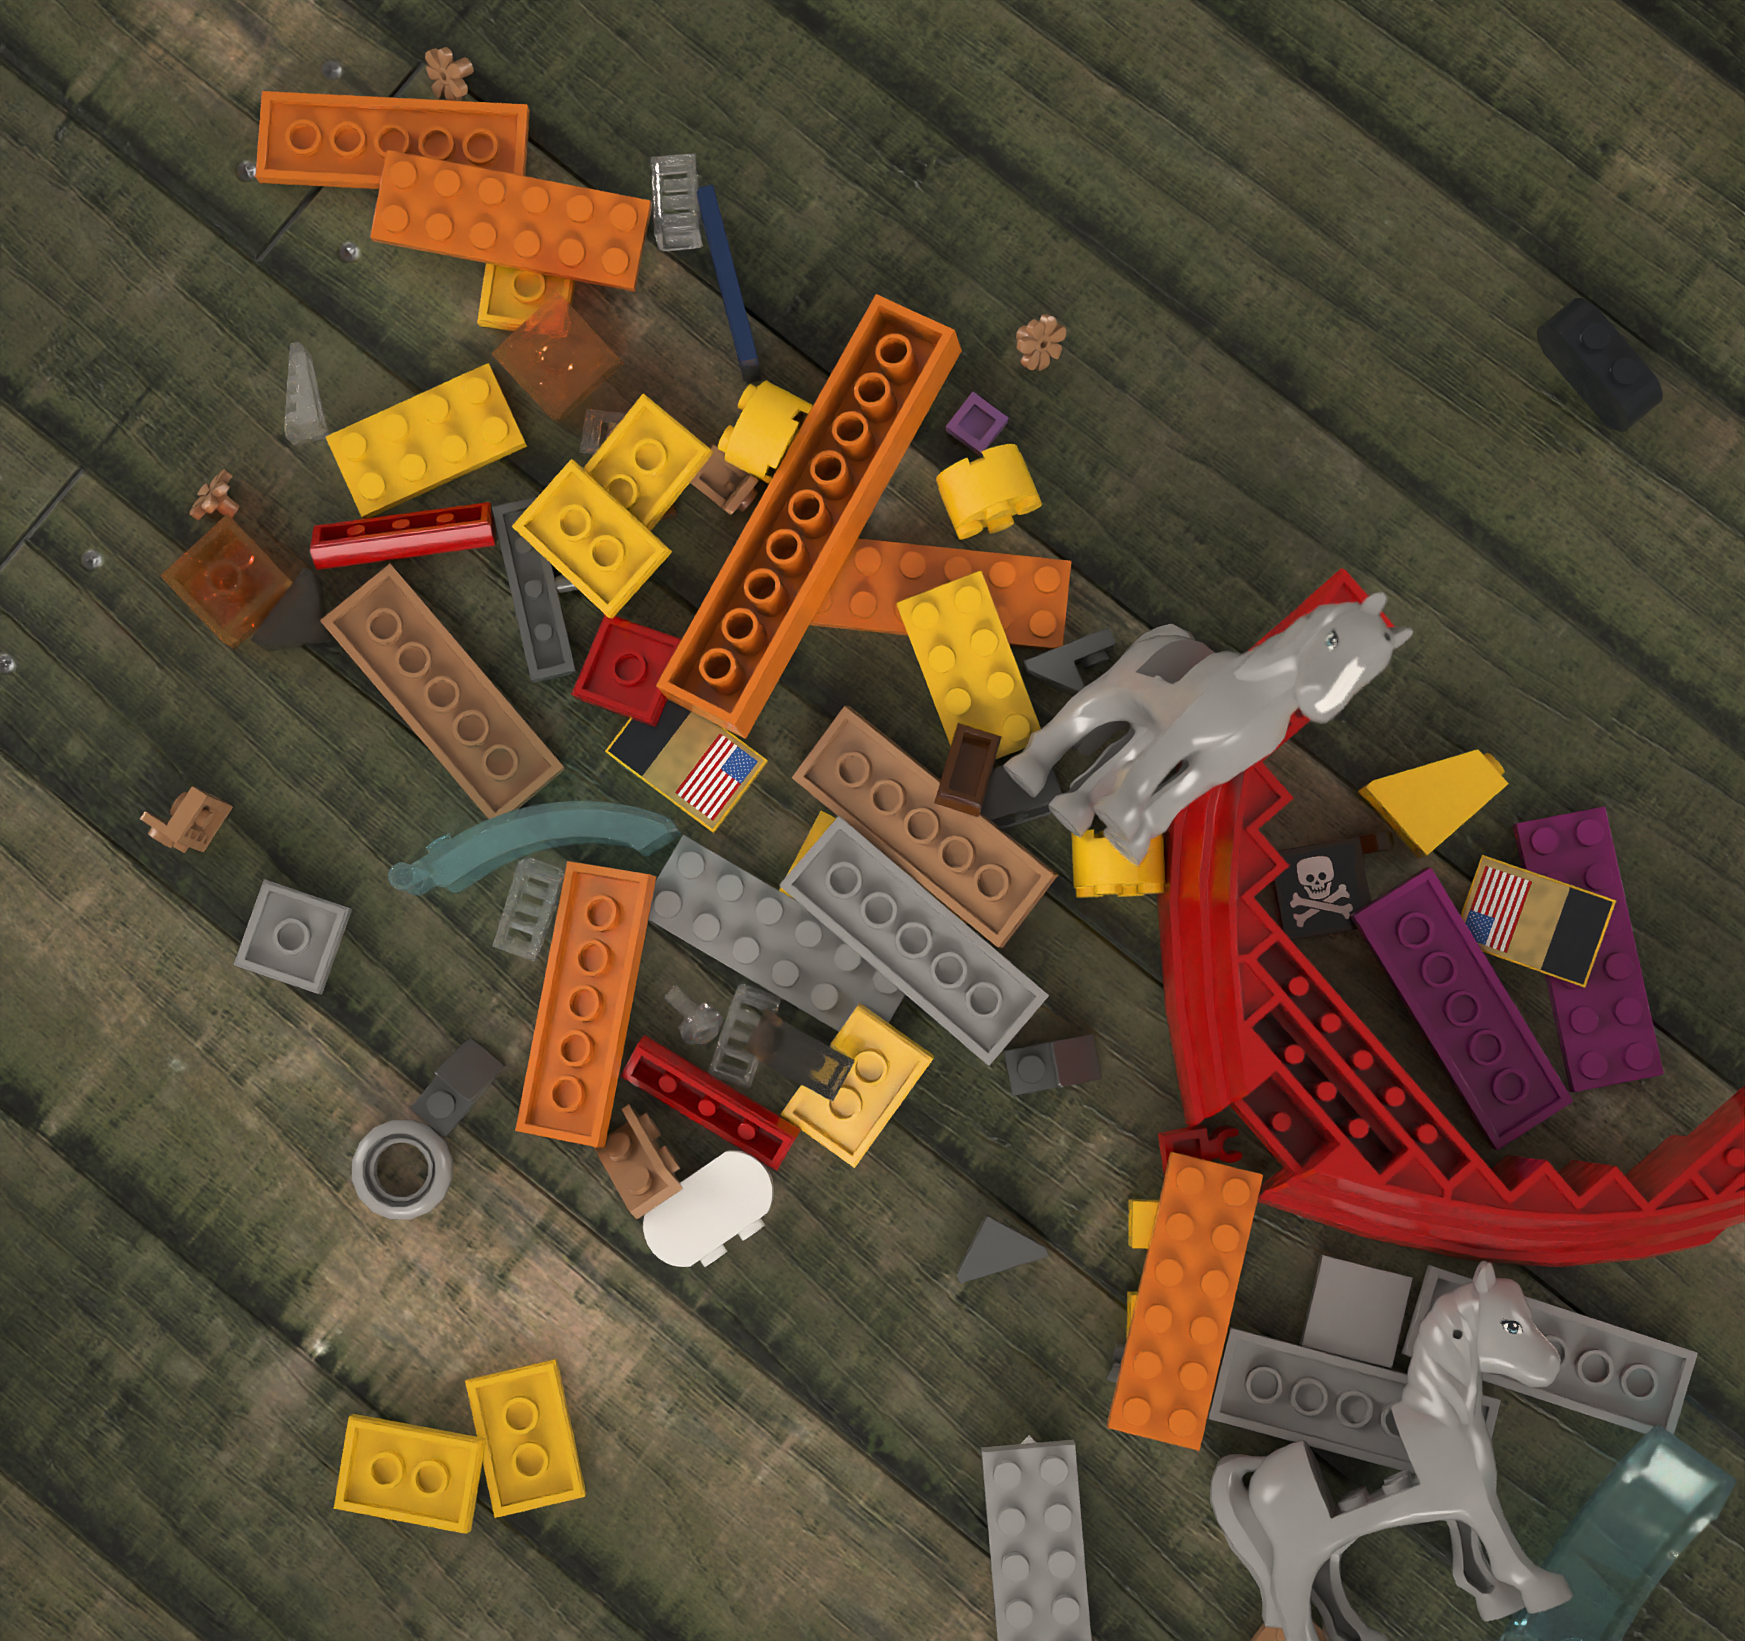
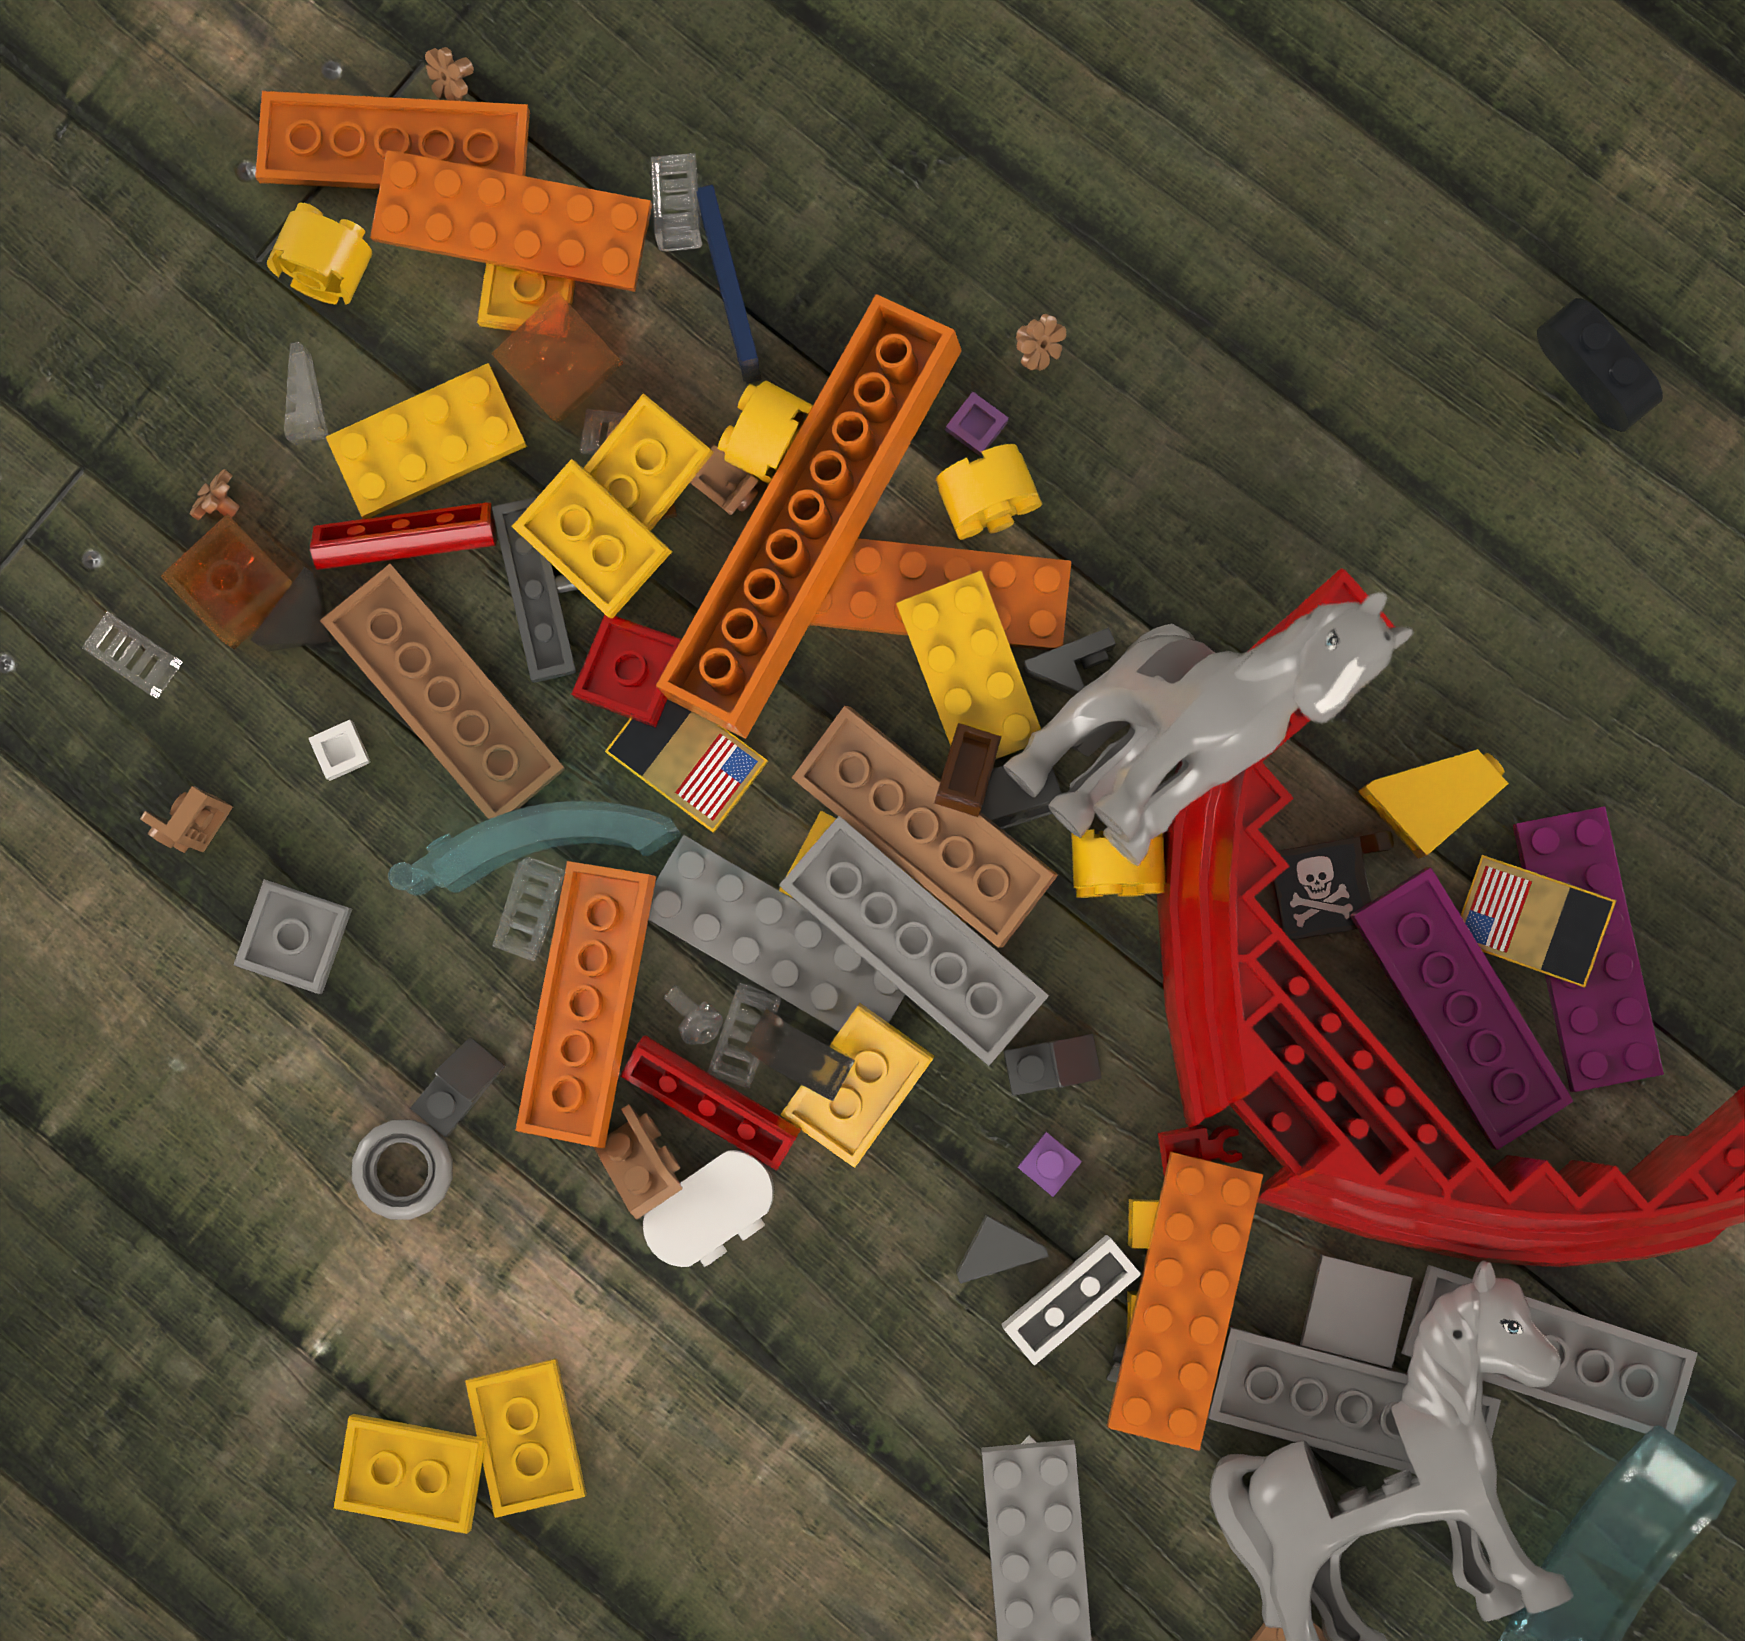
none -> clear slope [82,611,183,699]
none -> yellow brick [267,203,372,305]
none -> white plate [308,720,371,781]
none -> white brick [1002,1235,1141,1365]
none -> medium lavender plate [1017,1132,1082,1197]

